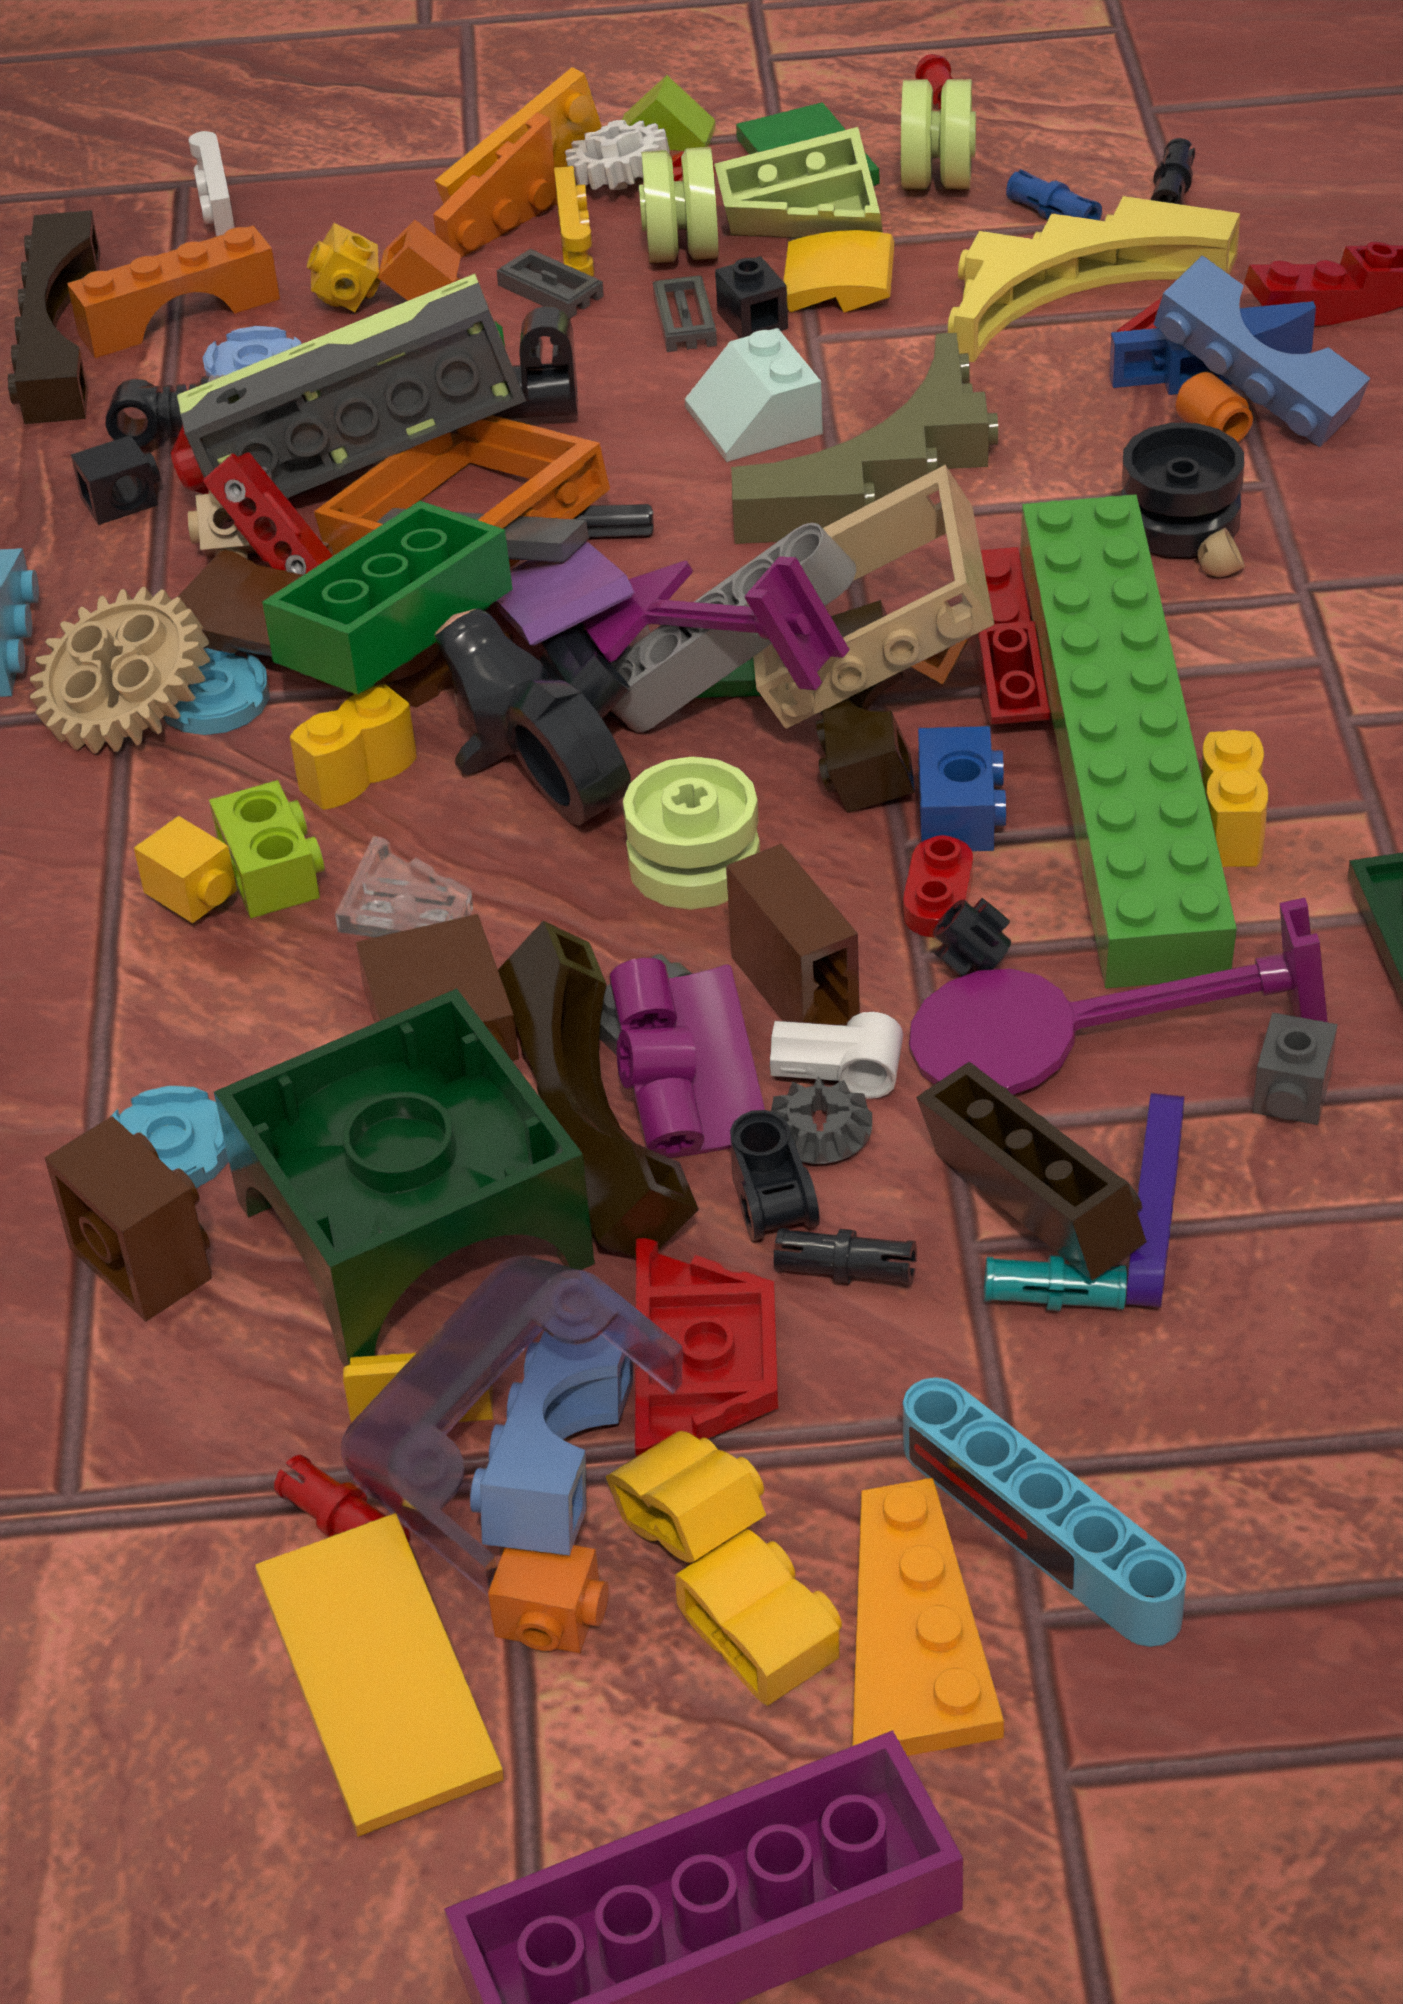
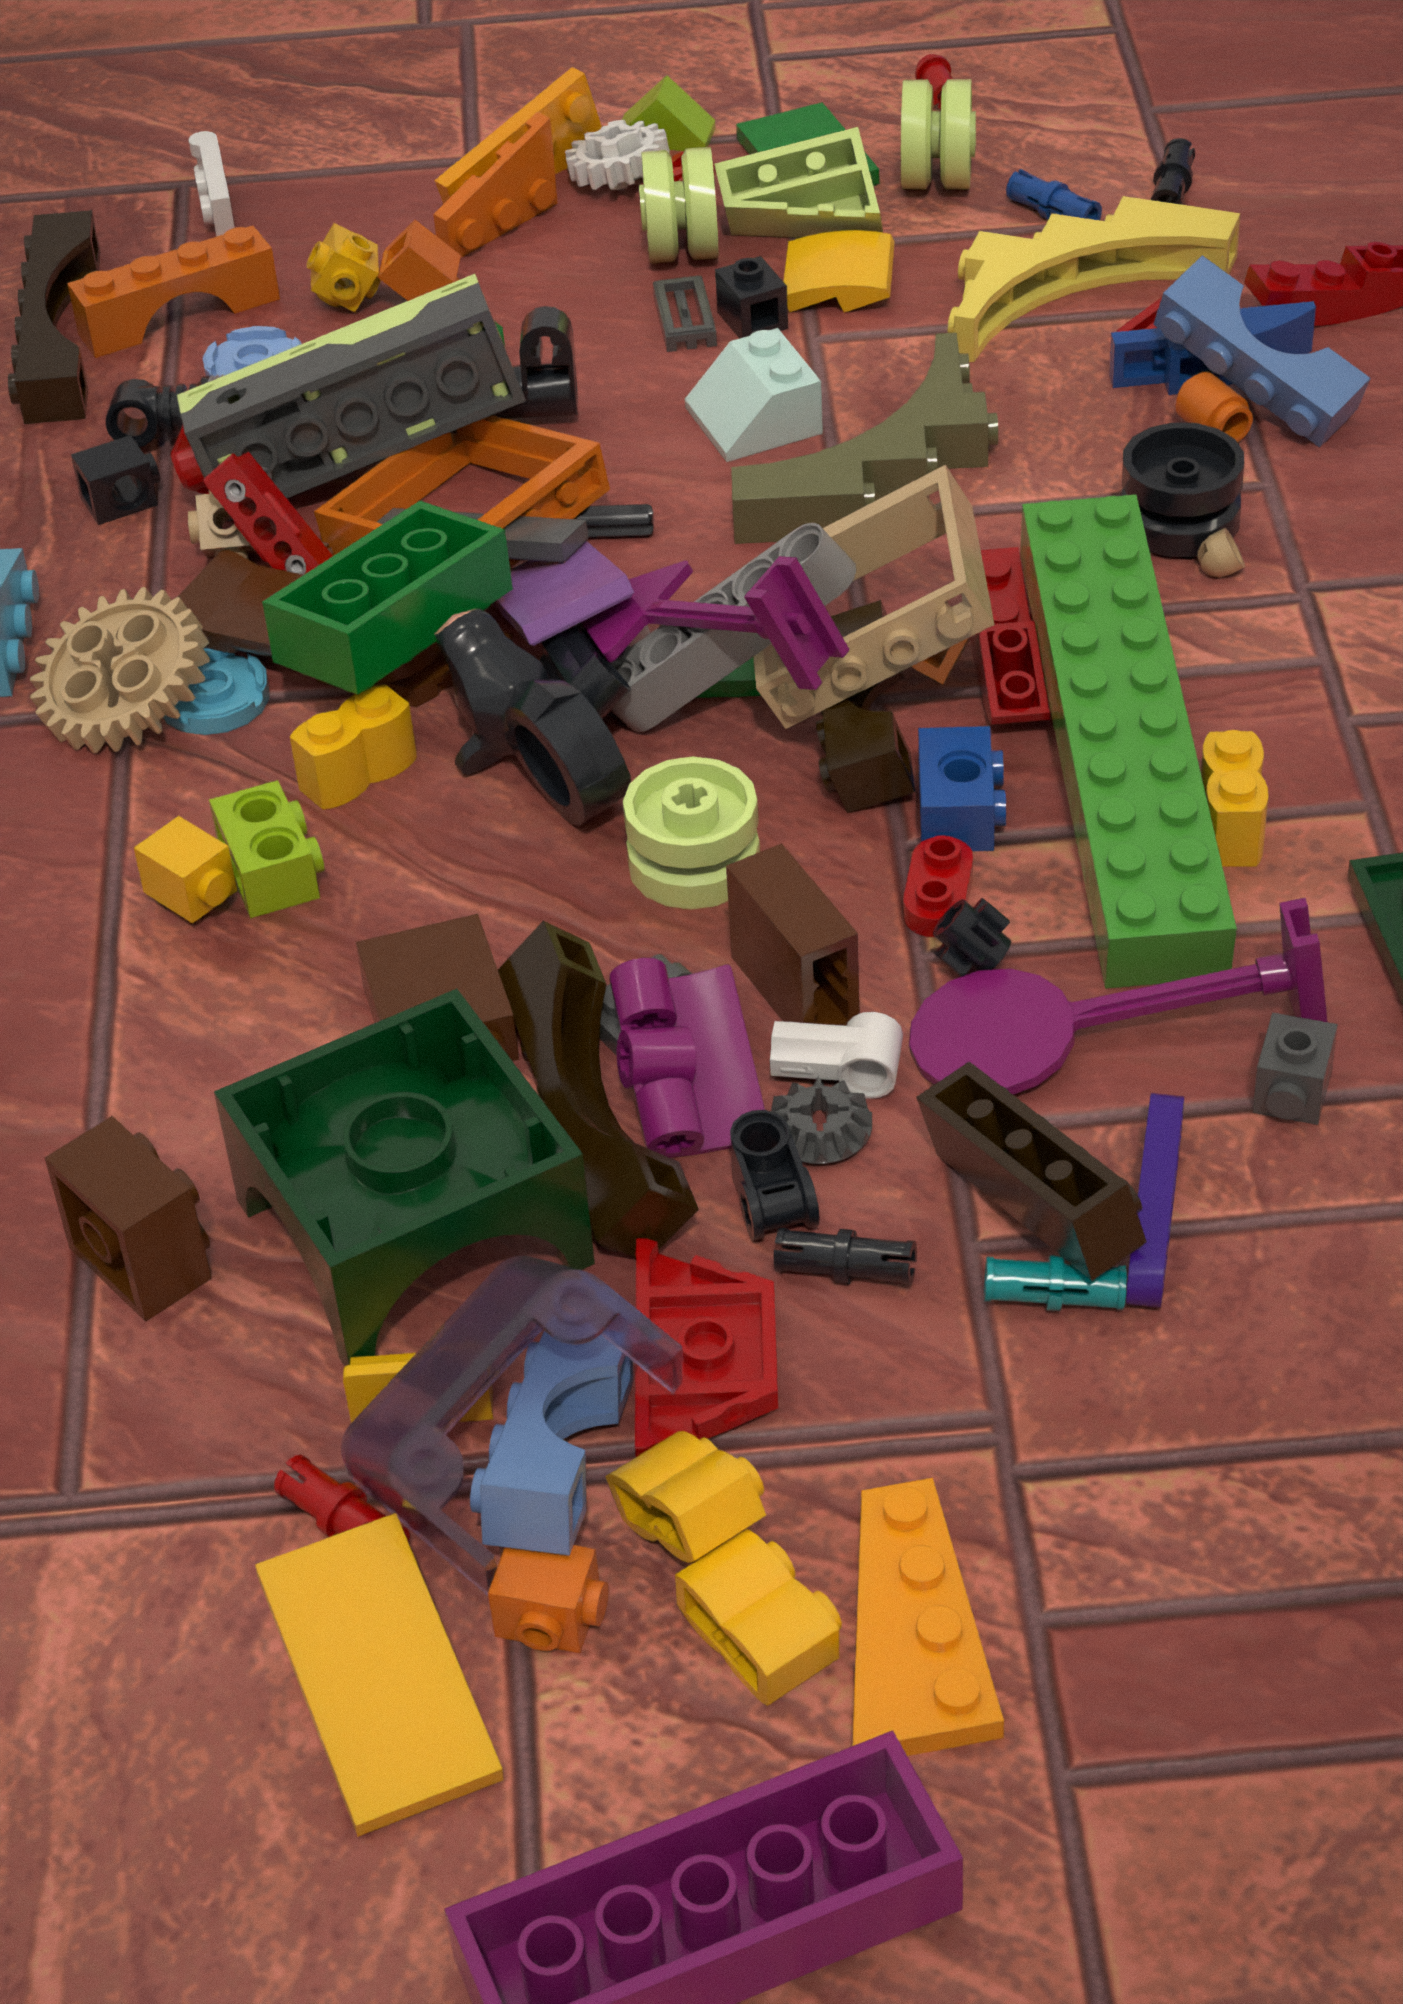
medium azure tile [110,1086,229,1188] -> none
clear wing [335,836,473,938] -> none
dark grey tile [496,249,604,318] -> none
yellow plate [554,166,594,277] -> none
medium azure beam [903,1377,1187,1647] -> none

